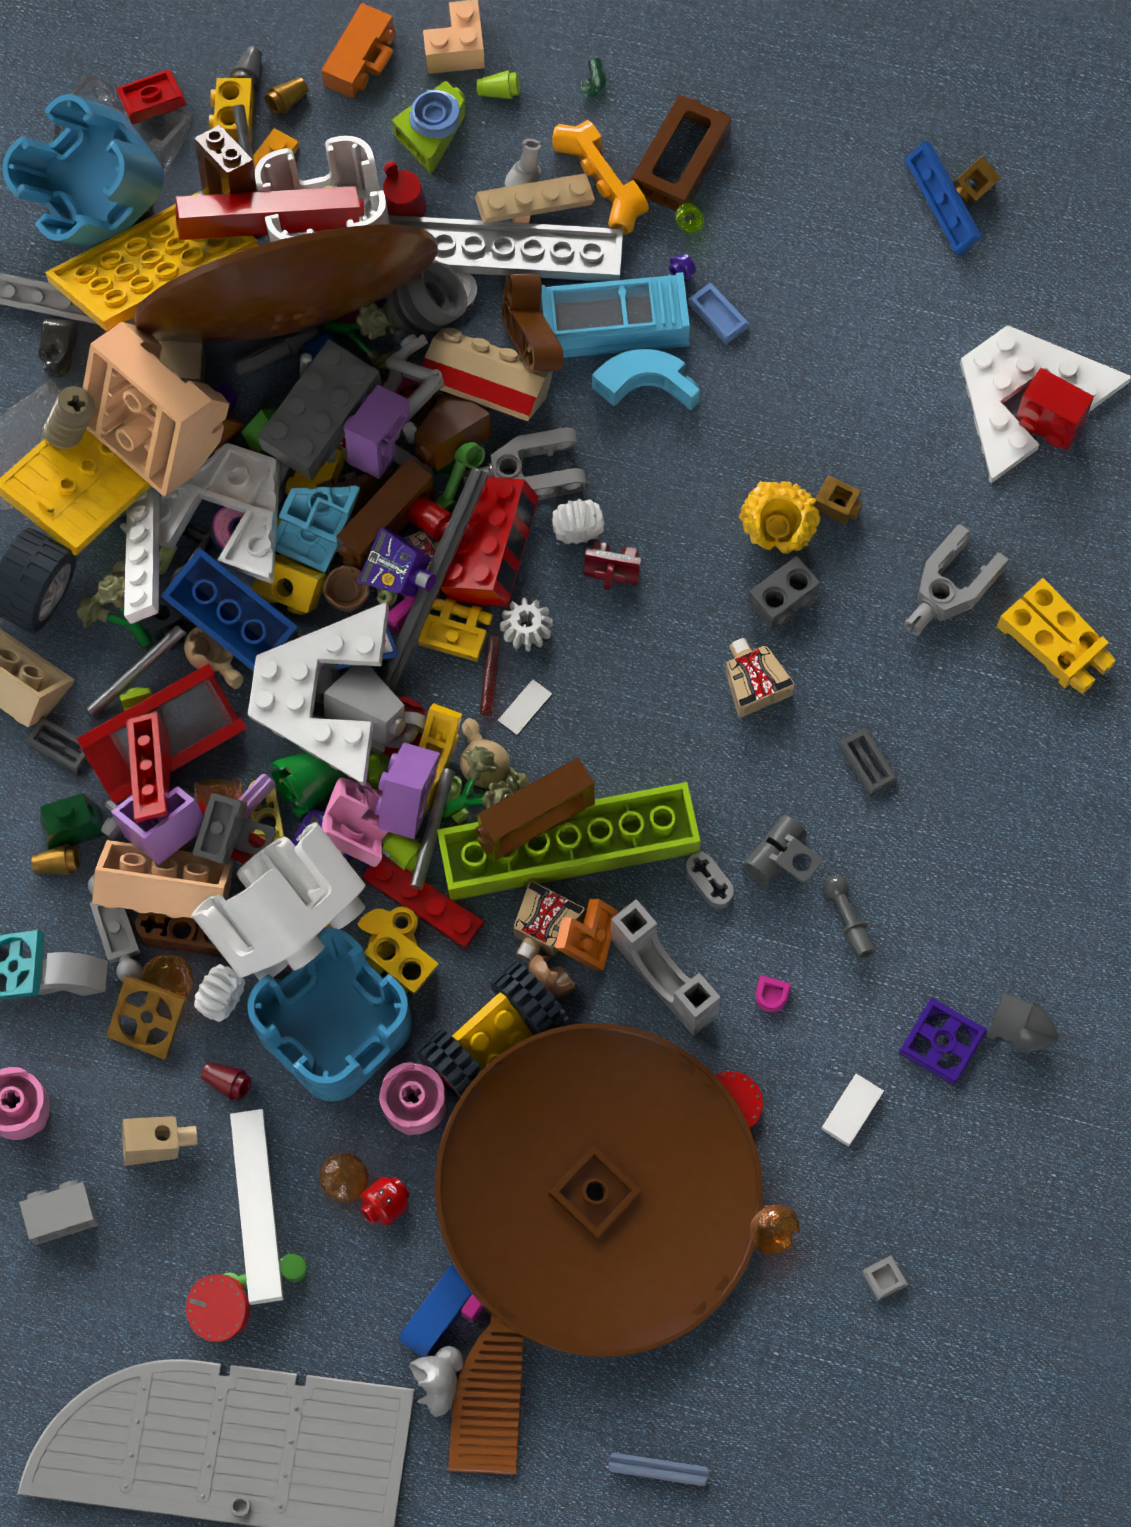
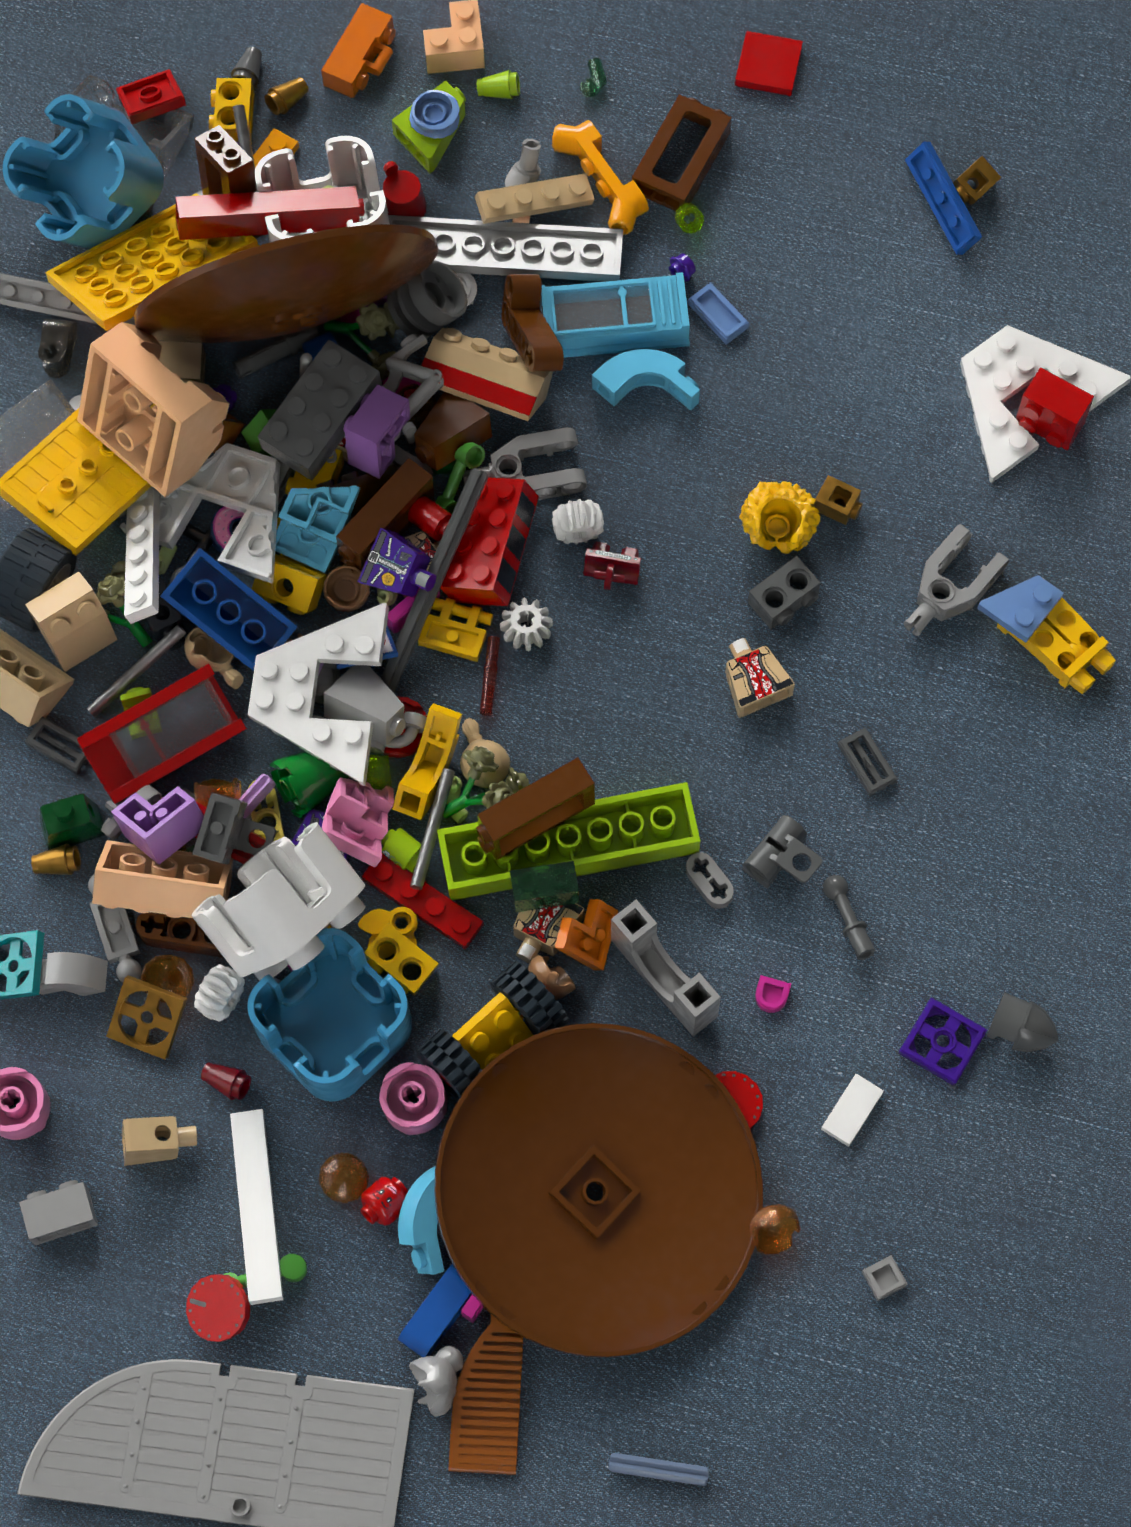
dark tan piece [43,386,95,449] -> none
red slope [127,712,171,823] -> none
medium lavender brick [375,743,440,839] -> none
white sticker [498,680,552,735] -> none
none -> tan slope [25,571,118,672]
none -> medium azure arch [398,1166,444,1275]
none -> clear green brick [510,861,579,912]
none -> red tile [735,31,803,96]
none -> medium blue wing [977,575,1064,643]

